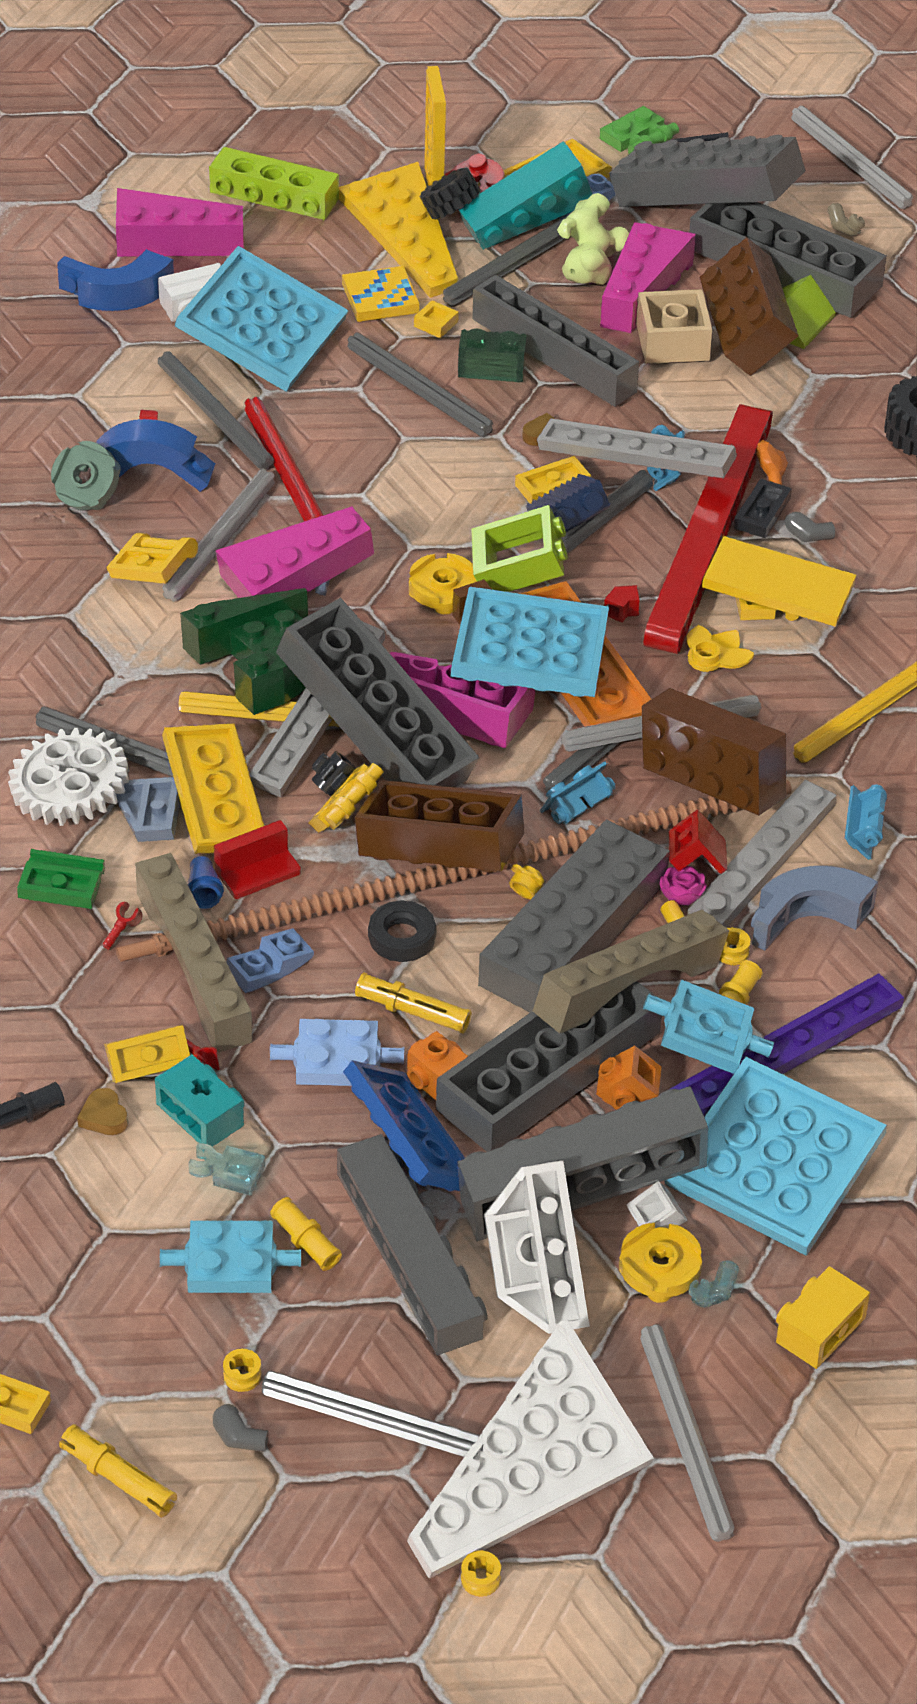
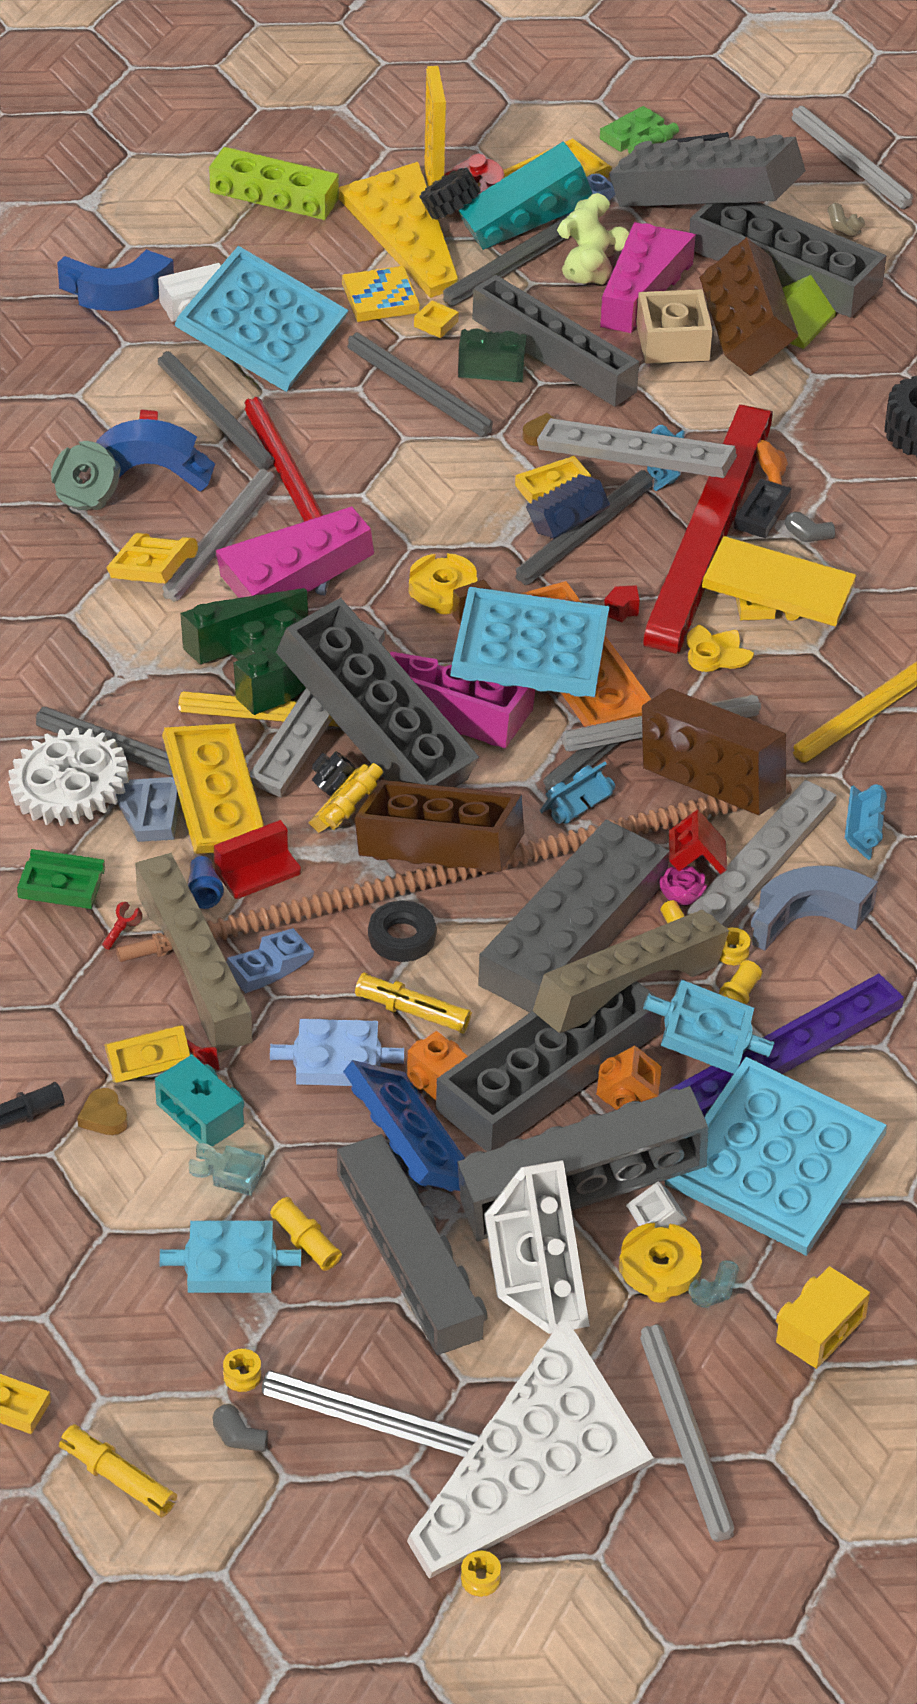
dark pink wedge [116,188,244,257] -> none
lime window [471,505,568,592] -> none
yellow plate [509,864,545,900] -> none

